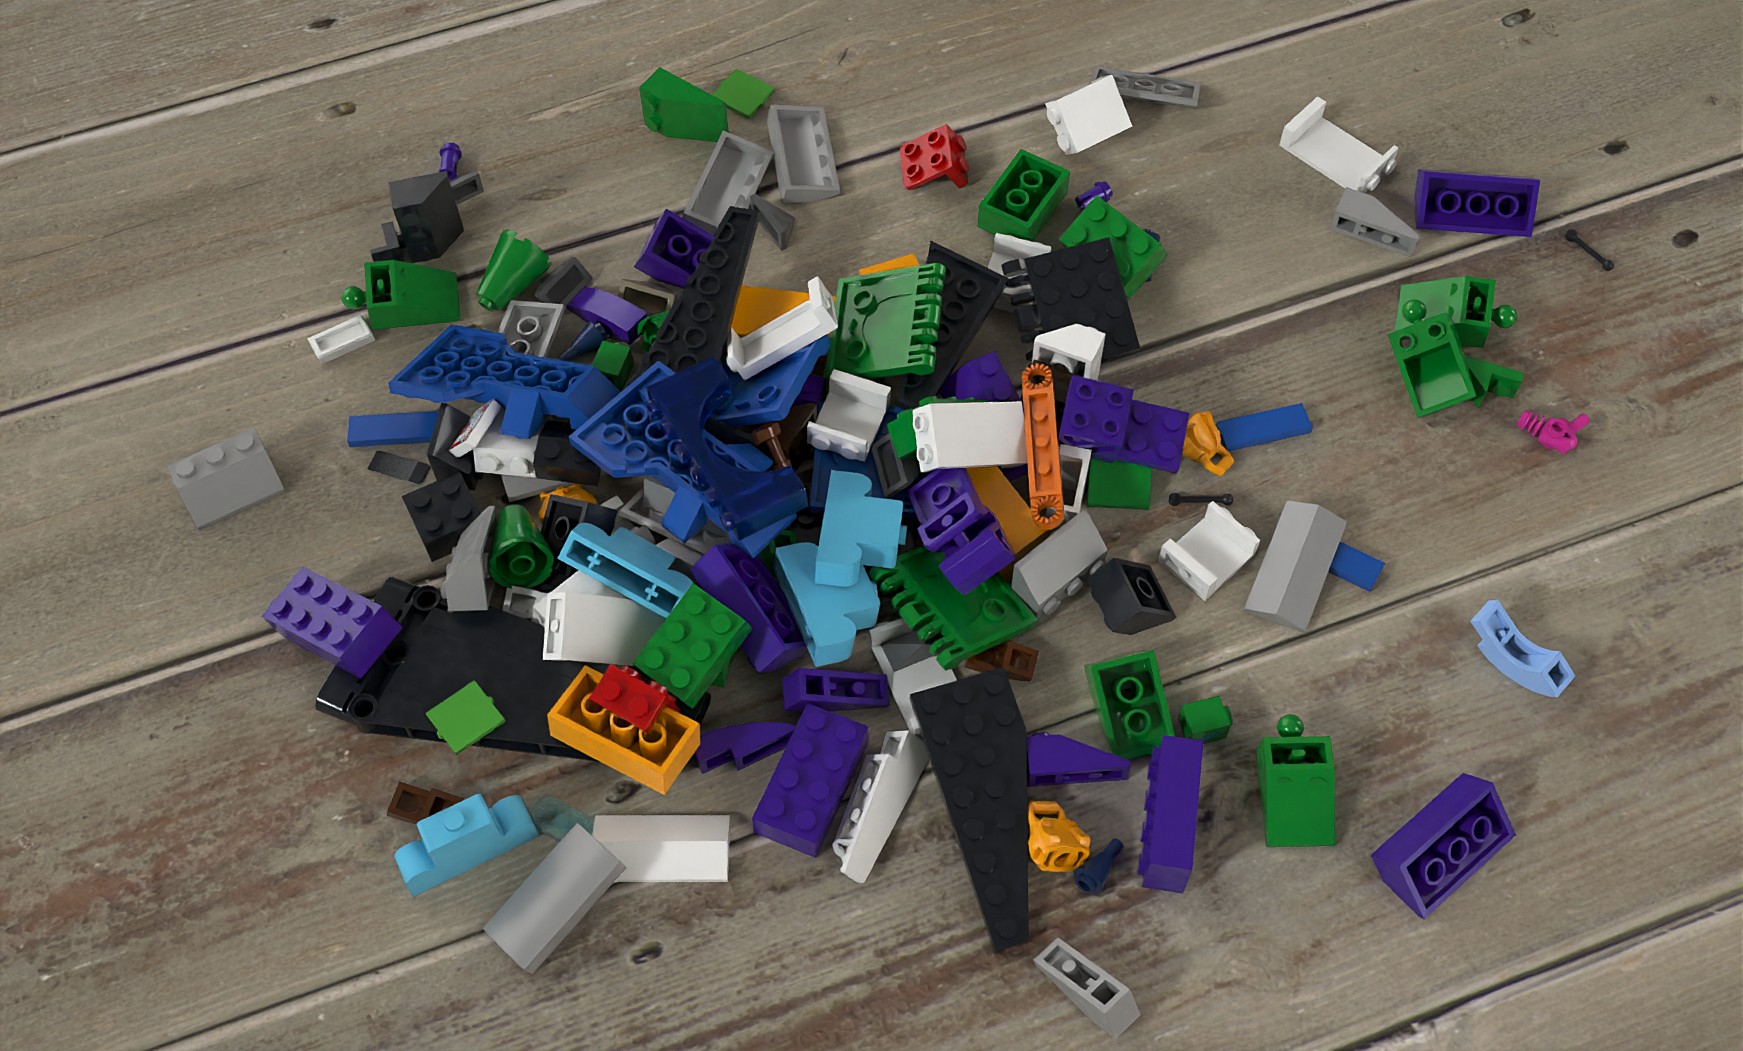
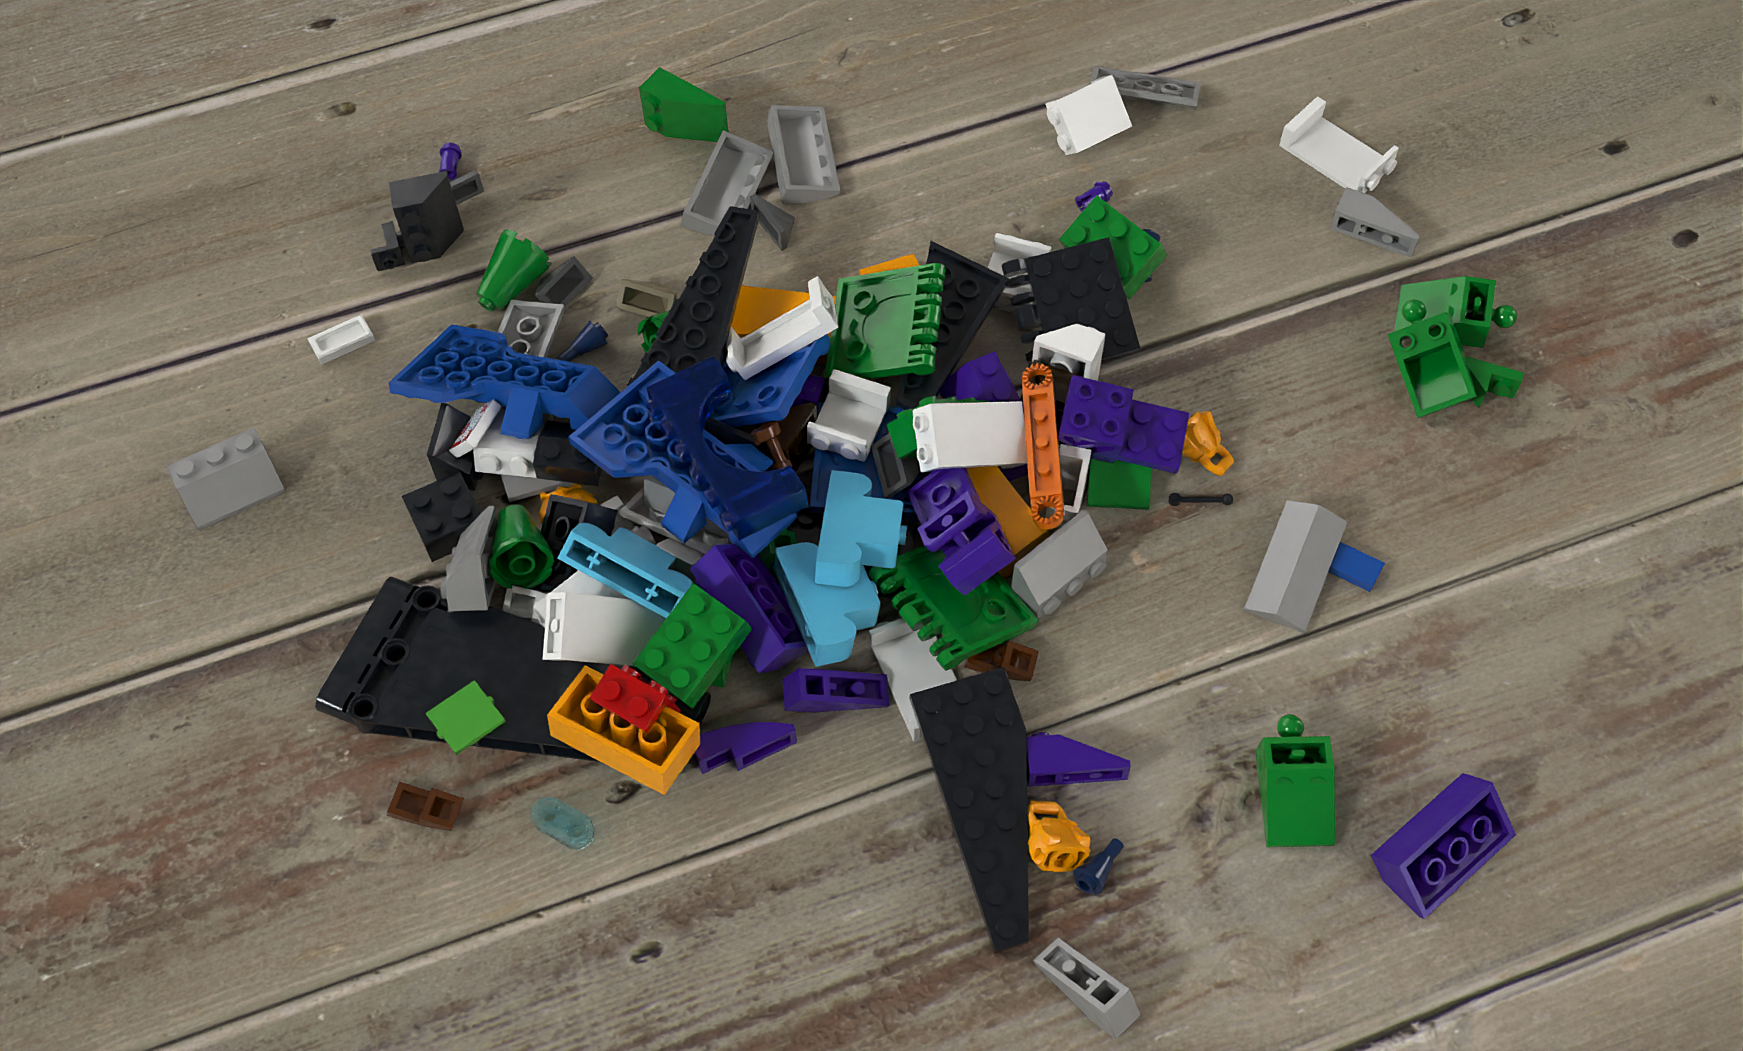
dark purple brick [262,567,403,679] -> none
green slope [341,260,461,330] -> none
blue tile [347,411,439,447] -> none
black sticker [367,451,430,484] -> none
medium azure brick [394,794,539,897] -> none
light grey slope [483,823,627,974] -> none
dark purple slope [566,287,648,345] -> none
green brick [591,341,634,392] -> none
white slope [592,815,730,882] -> none
dark purple slope [634,209,715,289] -> none
bright green piece [712,69,775,119] -> none
dark purple brick [752,703,869,858] -> none
white wedge [832,730,929,883] -> none
dark grey slope [881,629,944,672] -> none
red bracket [900,124,969,190] -> none
green brick [977,149,1070,242] -> none
green slope [1084,650,1175,760] -> none
black slope [1087,558,1177,635] -> none
dark purple brick [1137,735,1204,894] -> none
white panel [1158,501,1260,601] -> none
green brick [1178,696,1233,744] -> none
blue tile [1216,403,1313,451] -> none
dark purple slope [1414,169,1540,237] -> none
light blue arch [1470,600,1576,697] -> none
dark pink piece [1516,410,1590,454] -> none
black hinge [1565,229,1614,271] -> none

